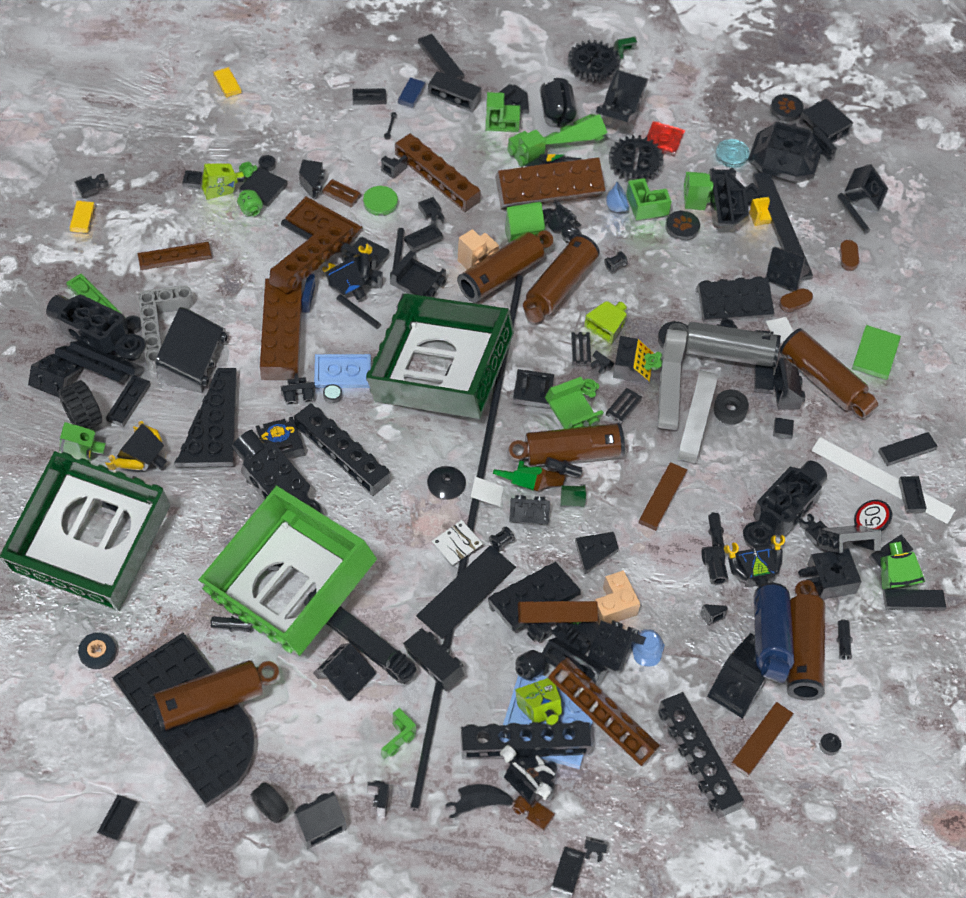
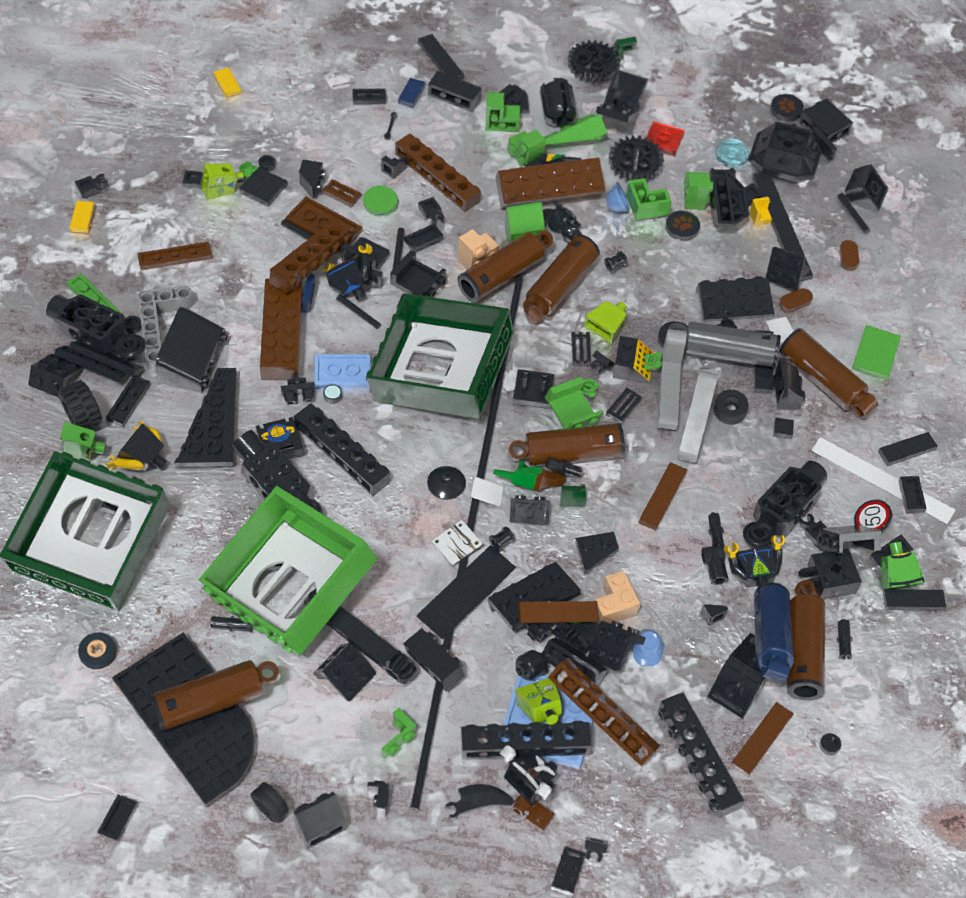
bright green head [237,190,263,216] -> none

